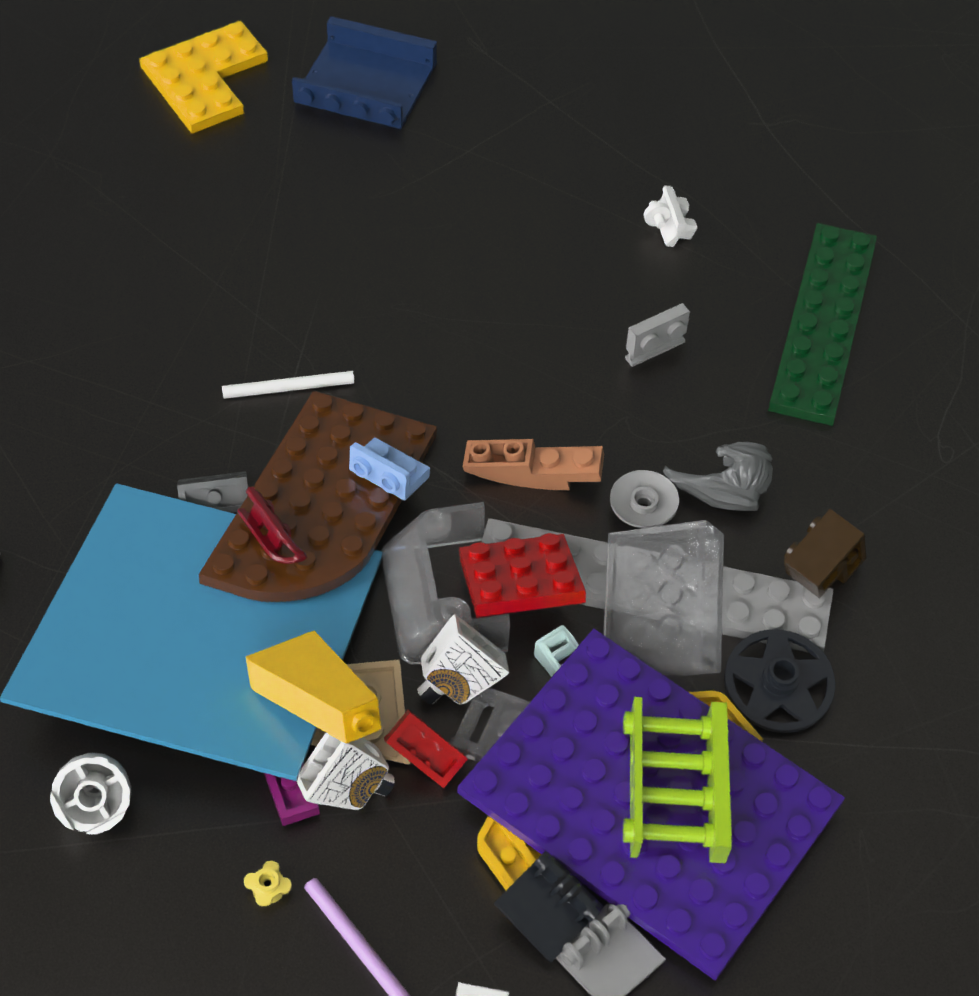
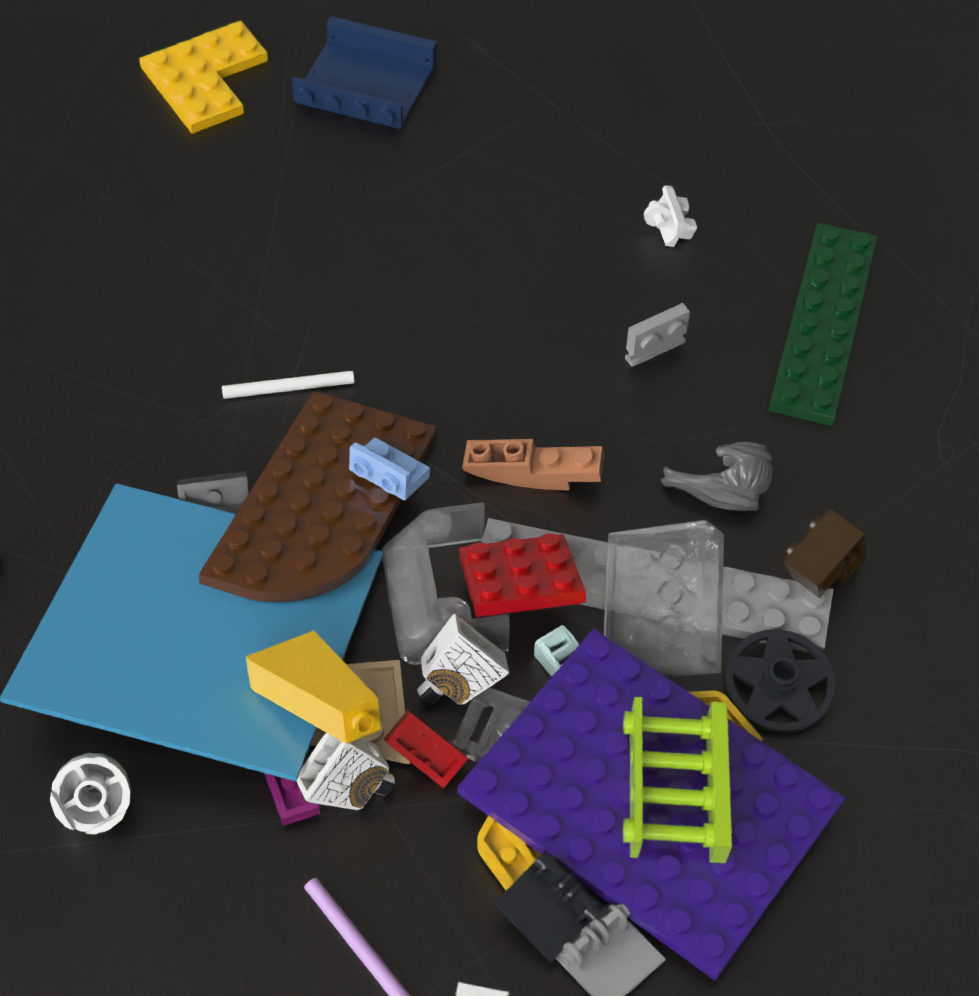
dark red piece [237,486,307,564] -> none
light yellow plate [244,861,291,906] -> none
light grey dish [610,470,679,528] -> none

